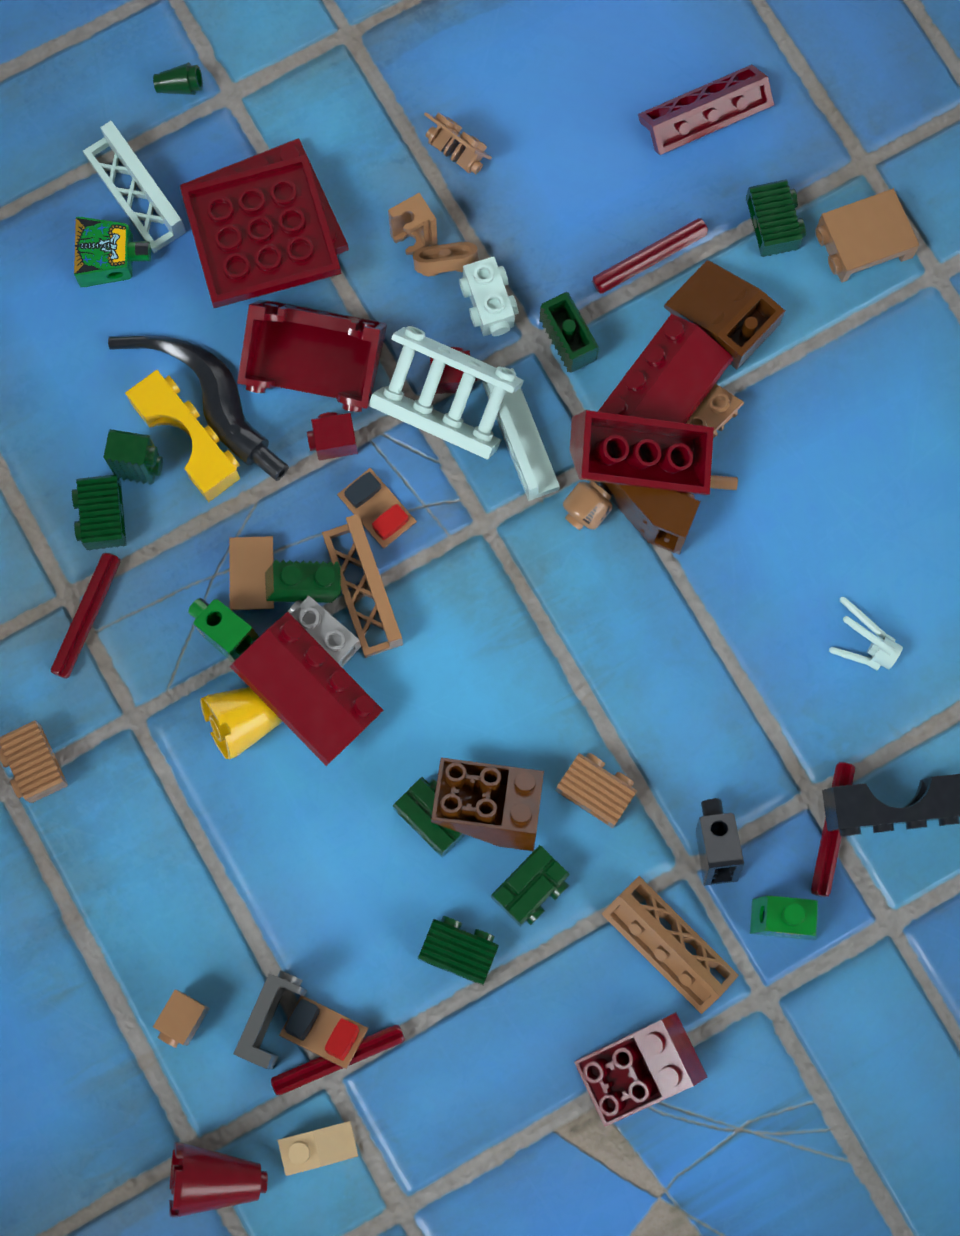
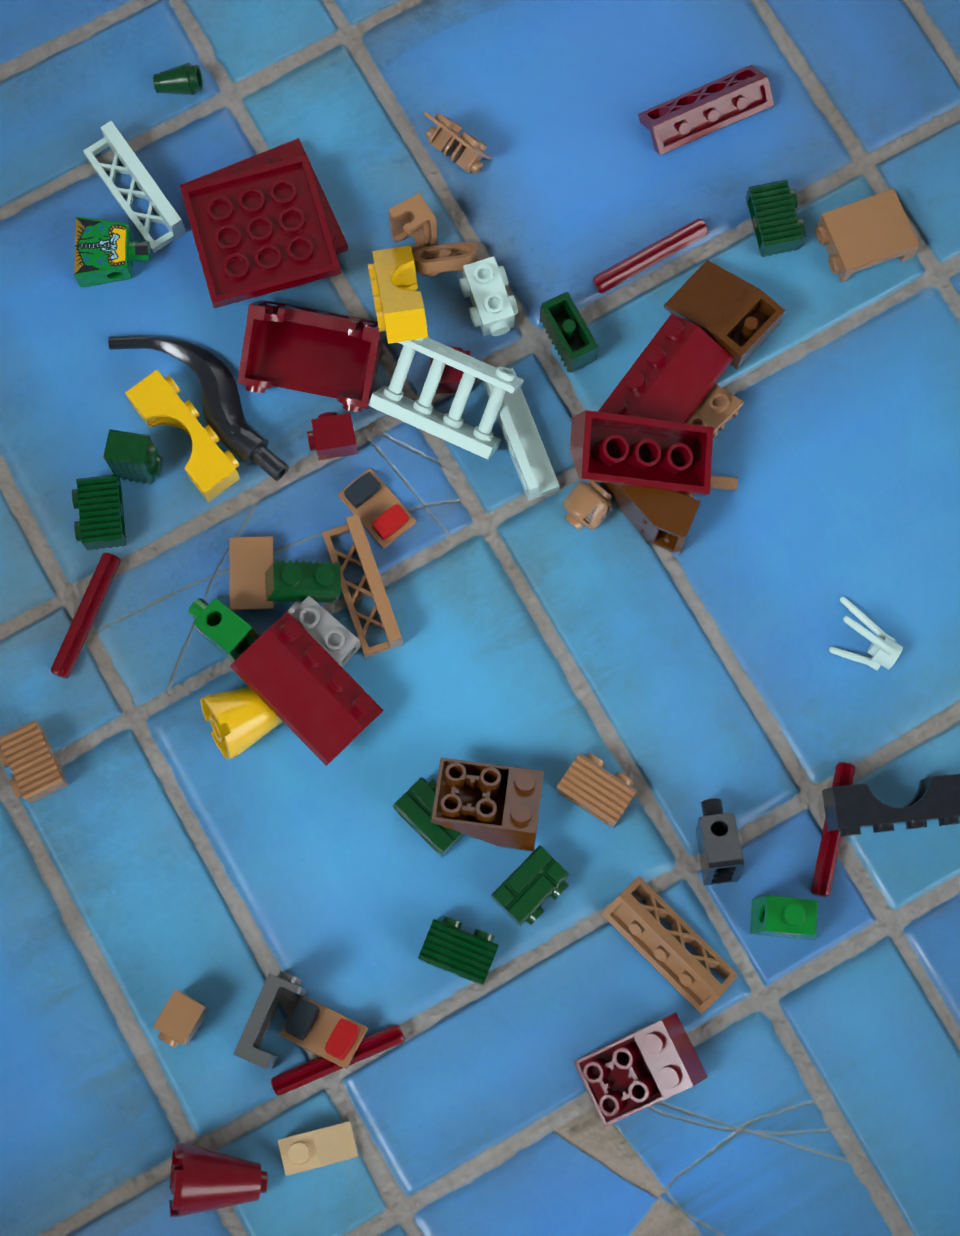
none -> yellow arch [368,245,428,344]

